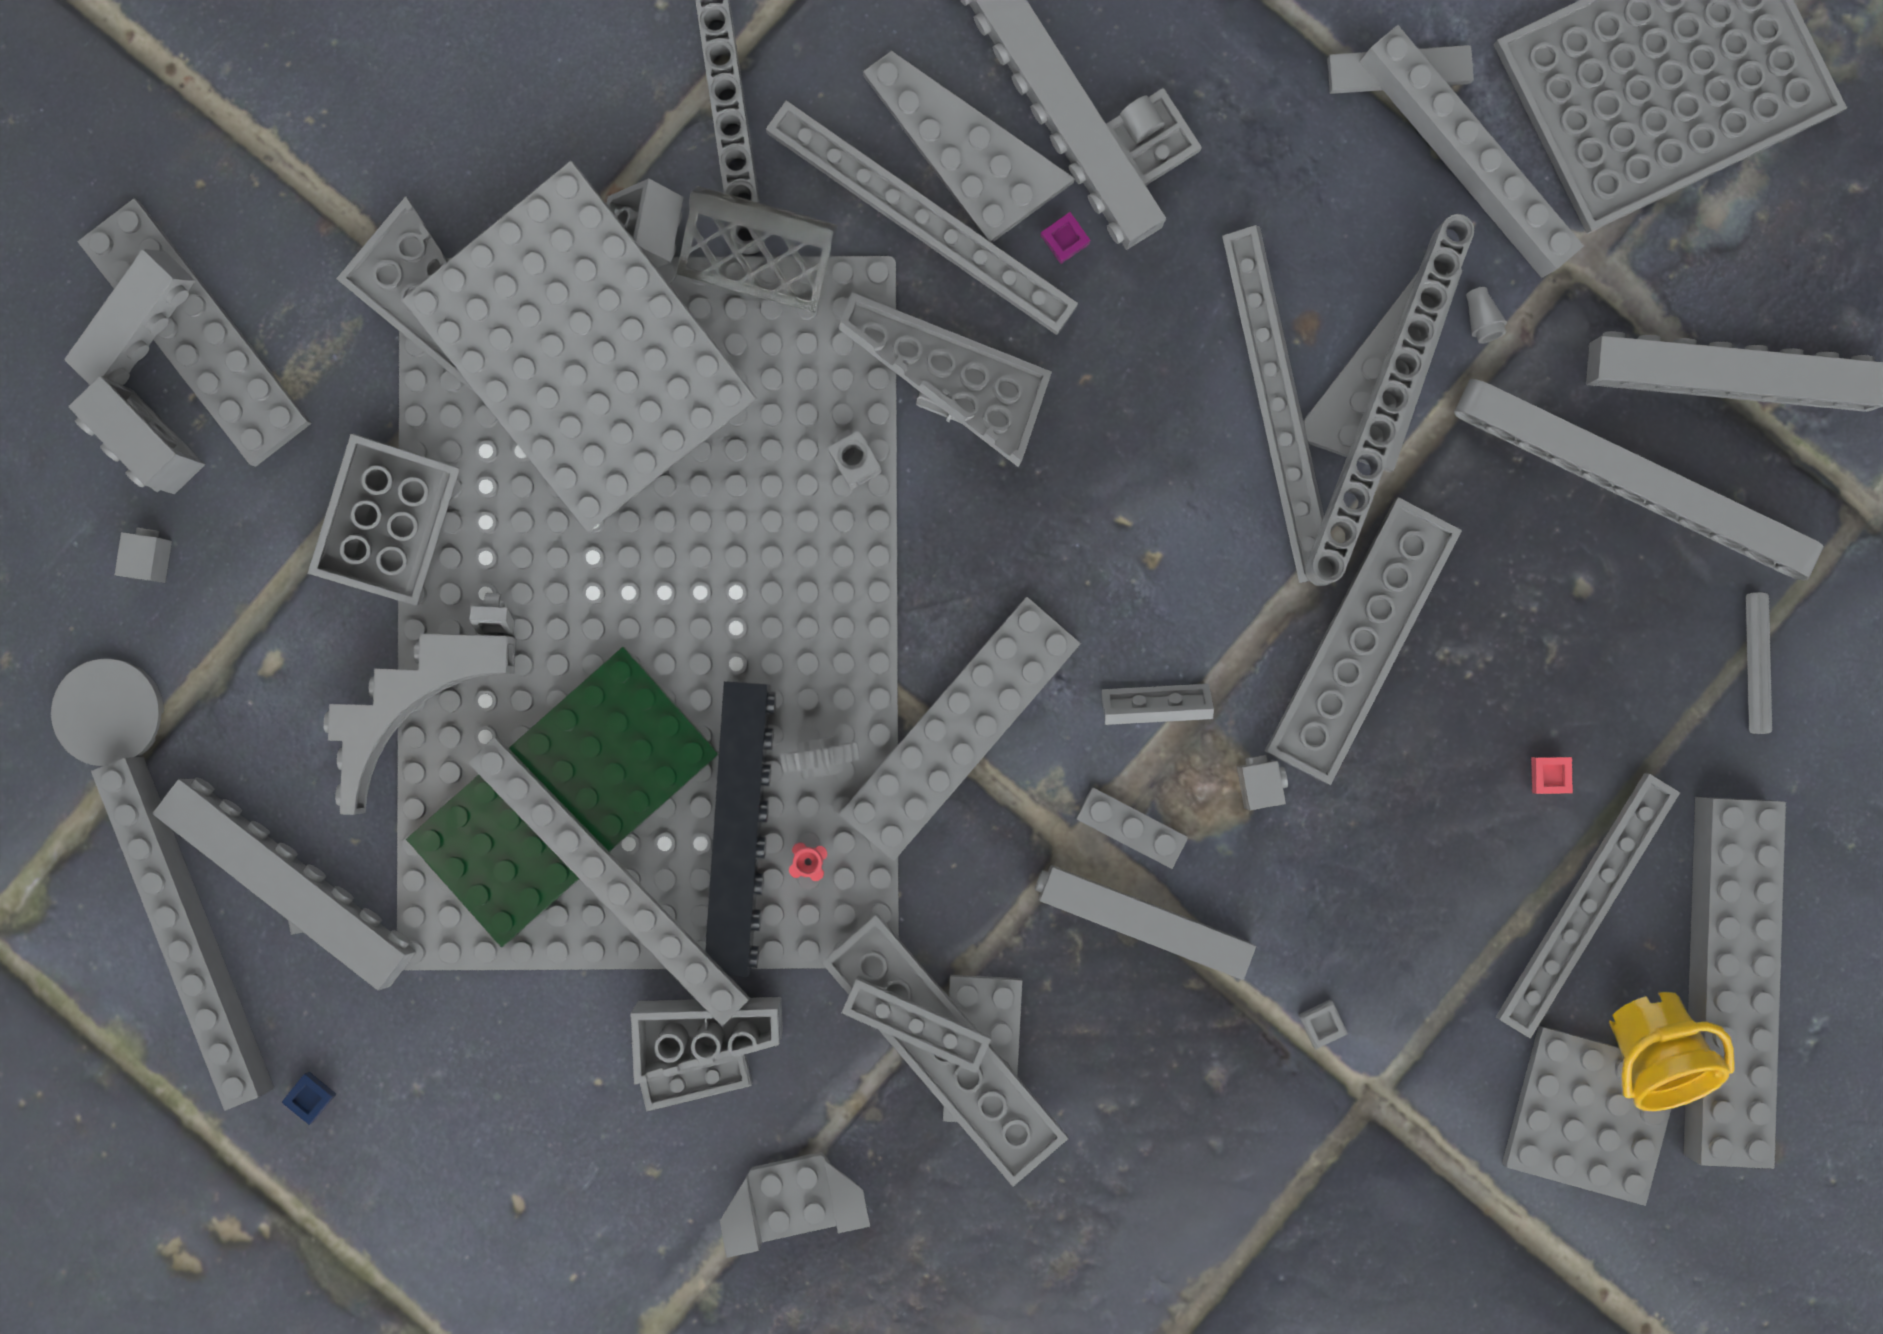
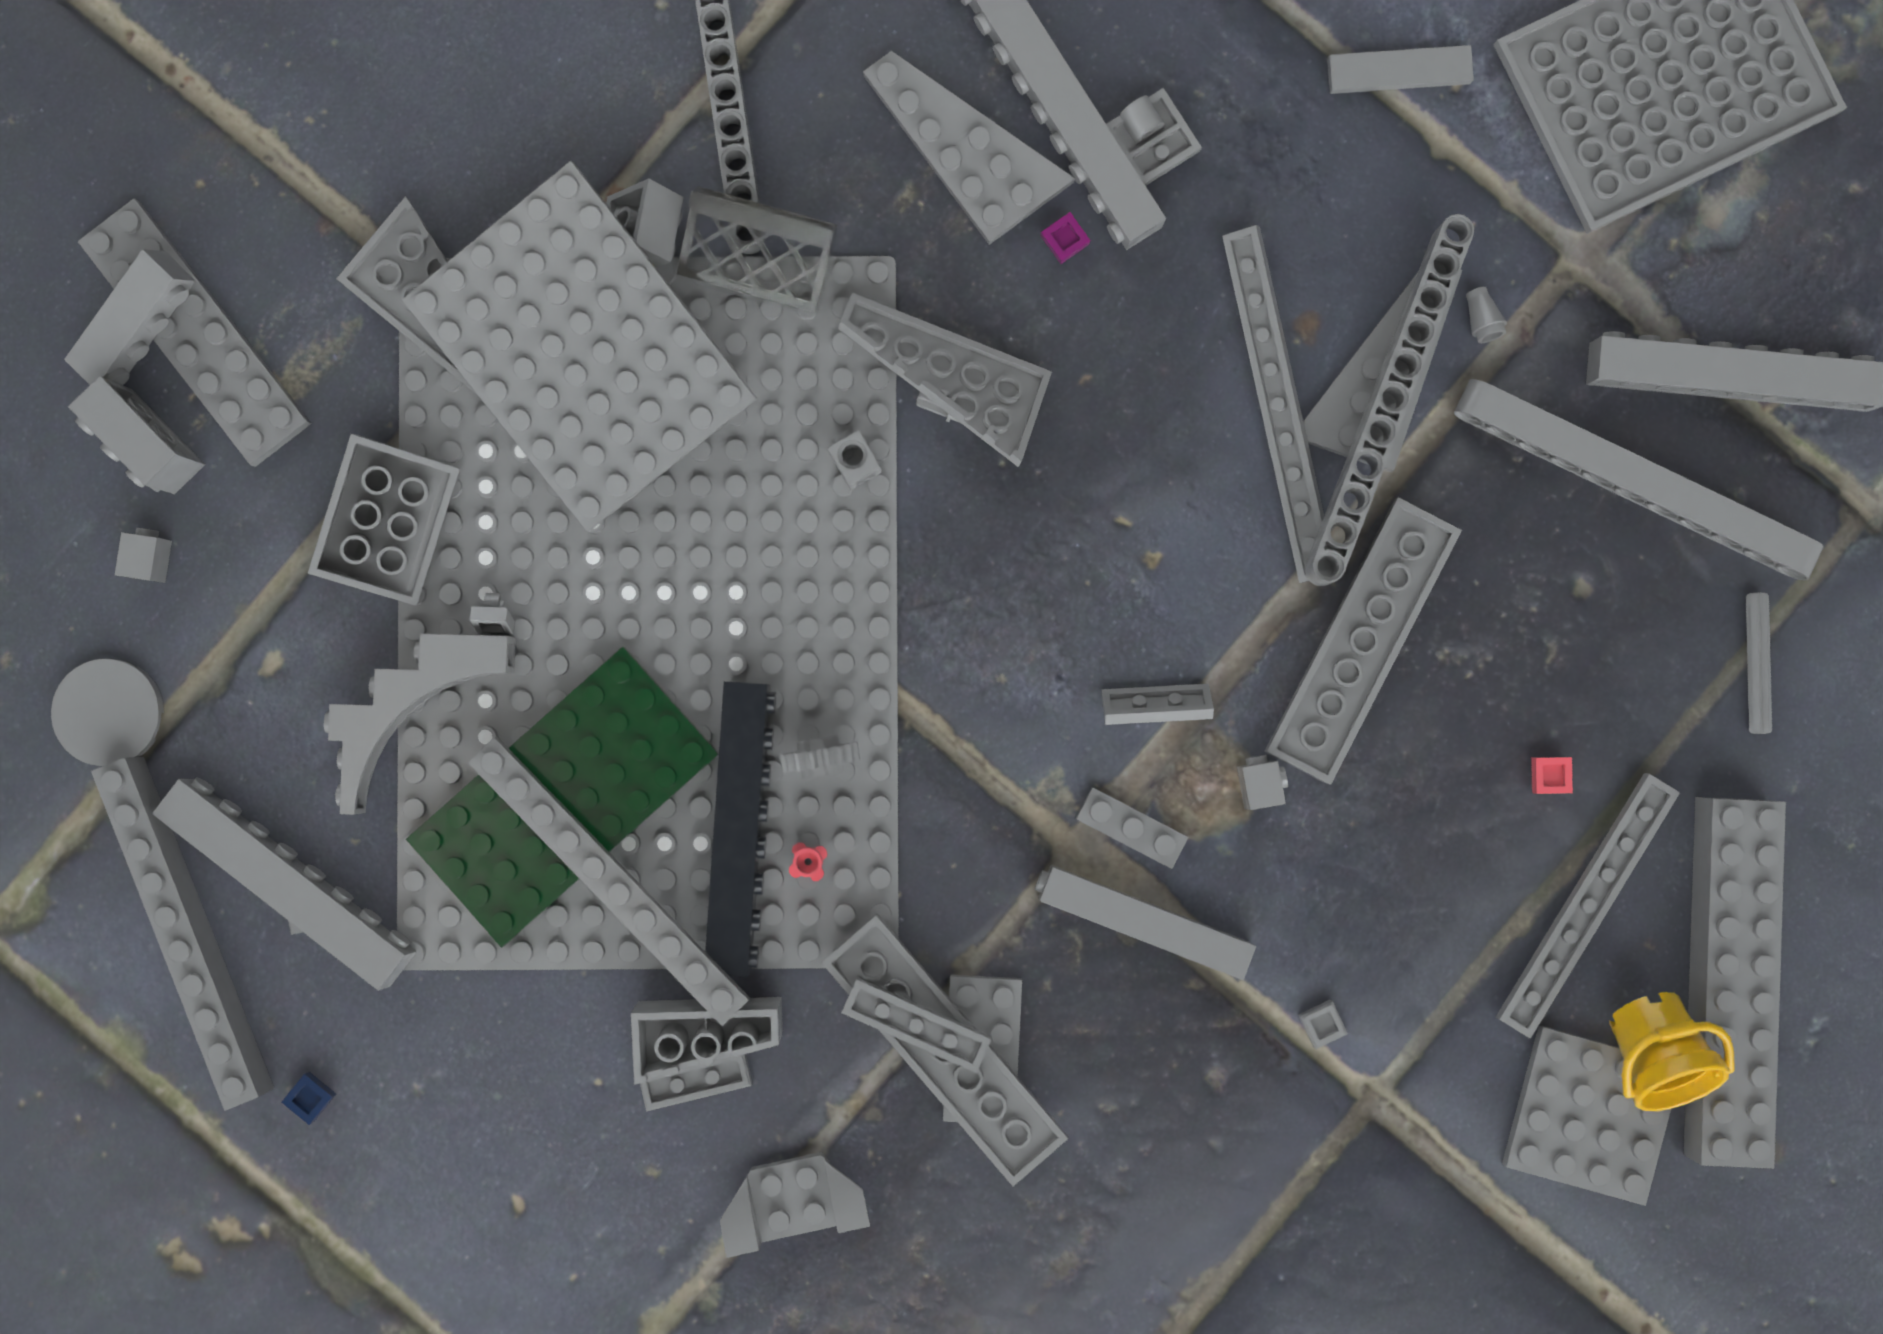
light grey plate [766,100,1078,335] -> none
light grey plate [839,597,1081,862] -> none
light grey brick [1359,25,1584,278] -> none

